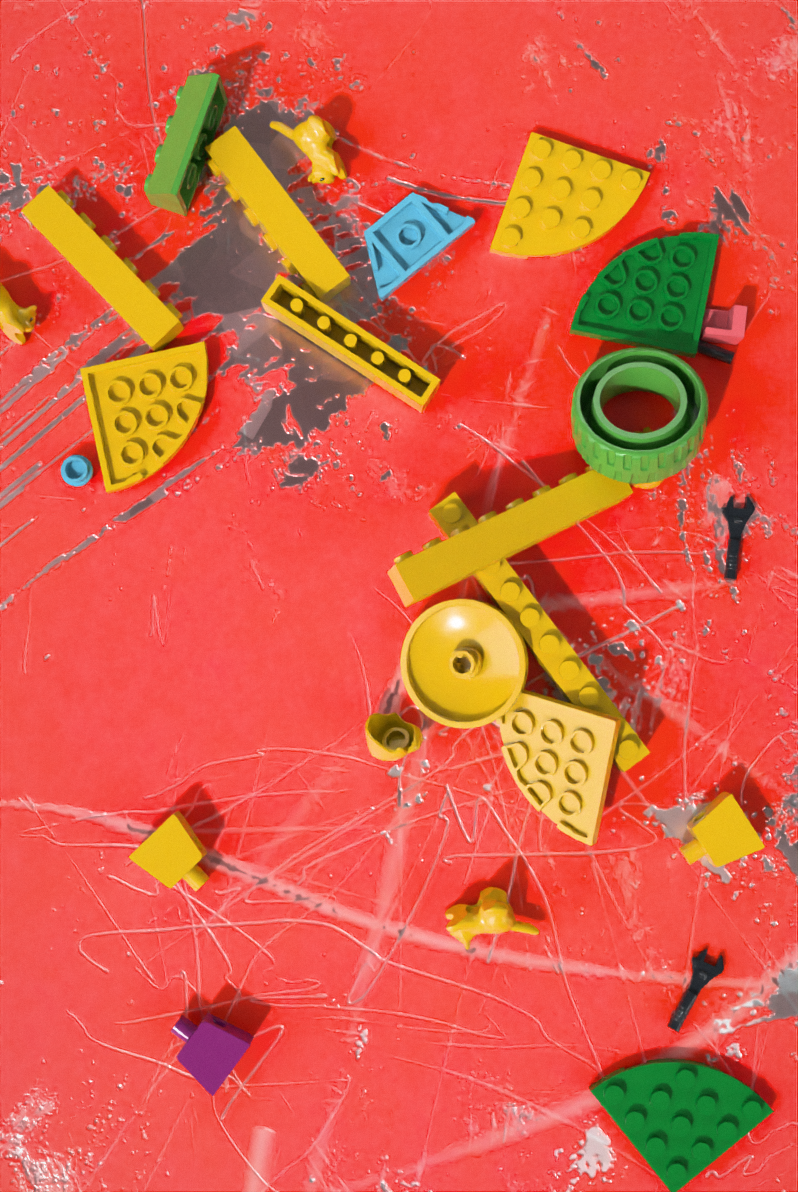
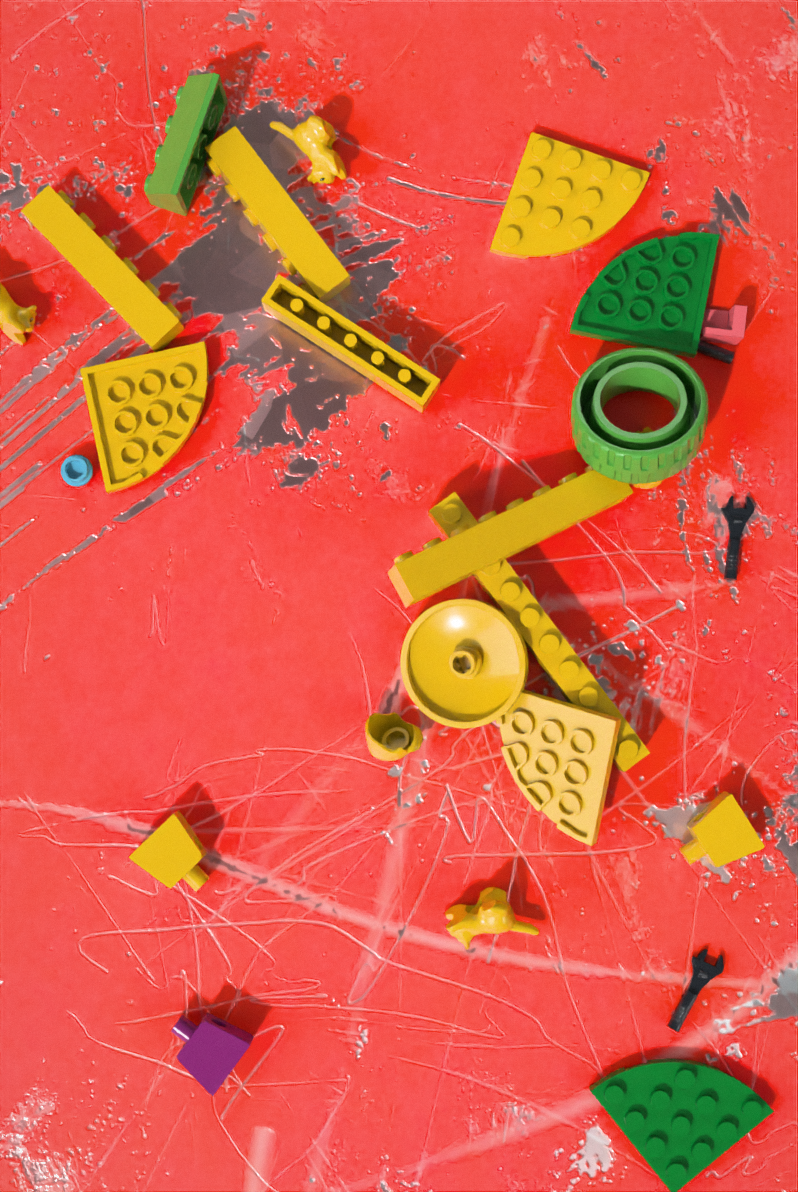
medium azure wing [364,192,475,301] -> none

